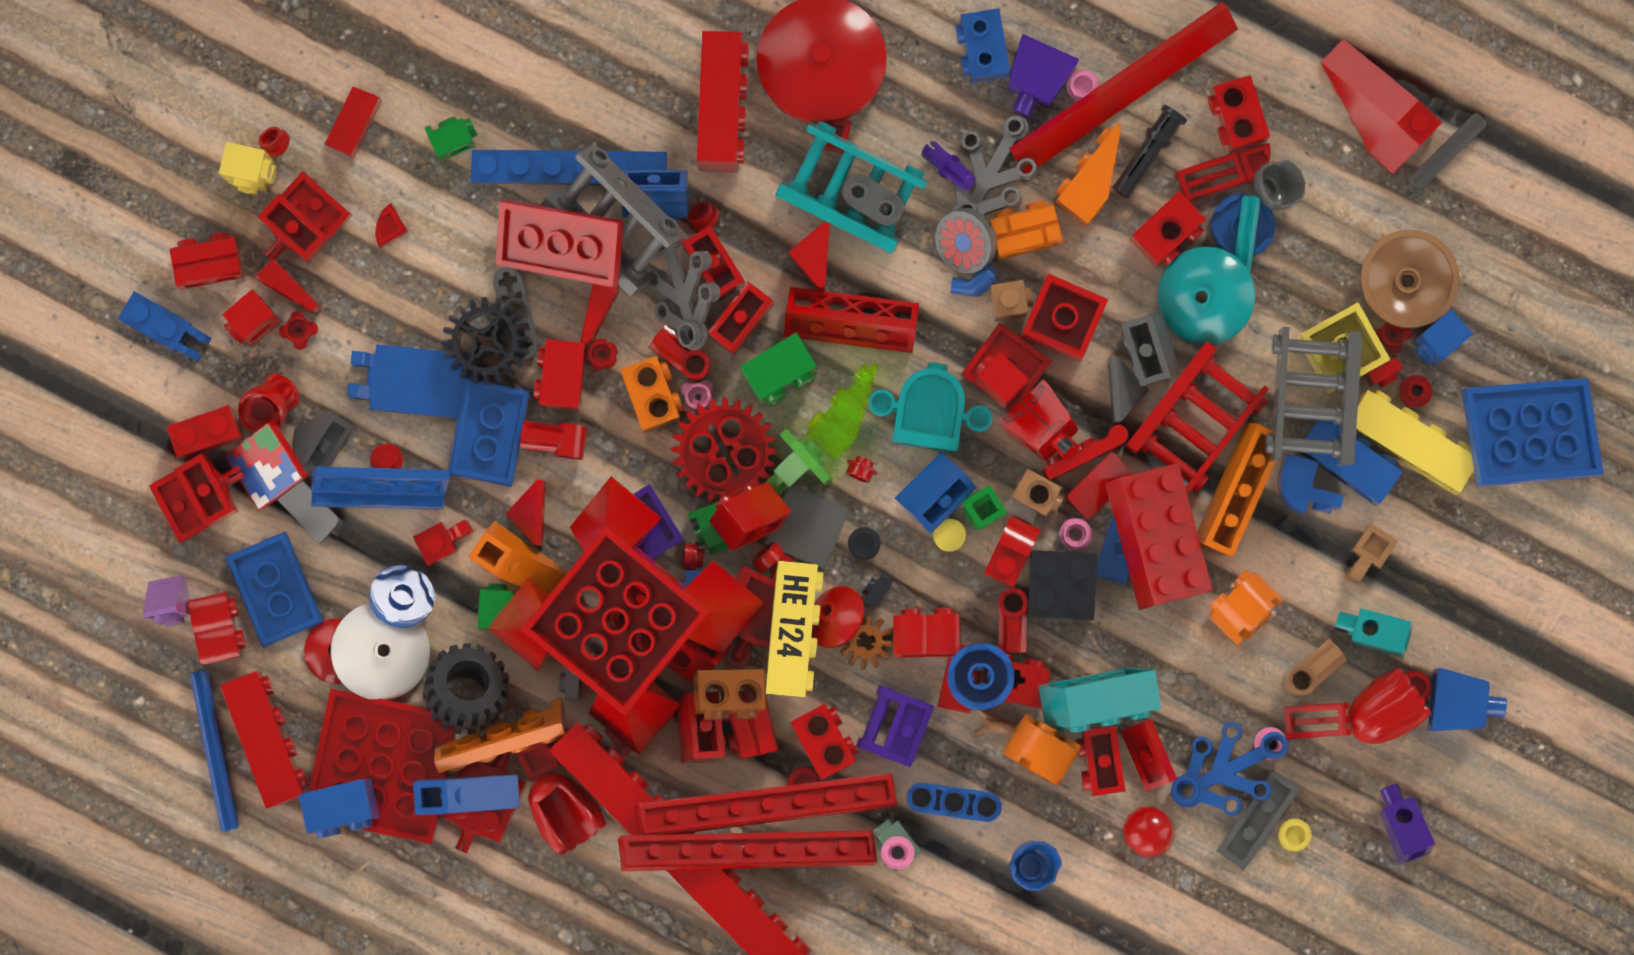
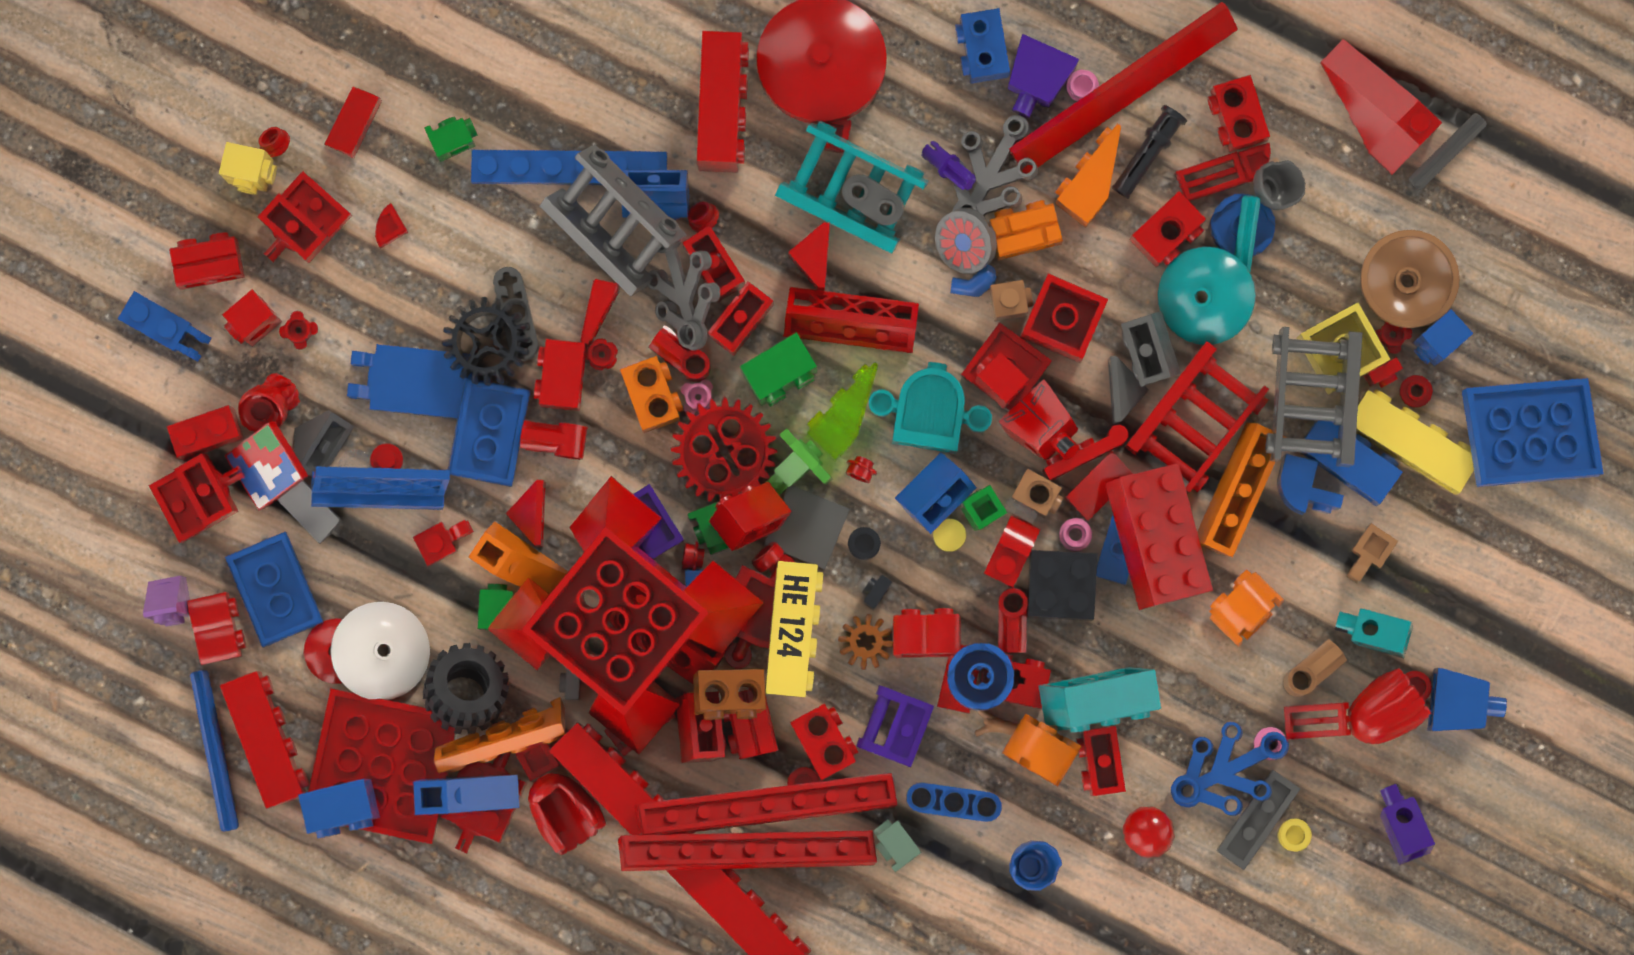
red slope [255,260,322,314] -> none
tile [368,565,435,628] -> none
plate [495,200,623,287] -> none
red dish [811,586,865,648] -> none
bright pink plate [881,836,915,869] -> none
red plate [1121,718,1177,792] -> none

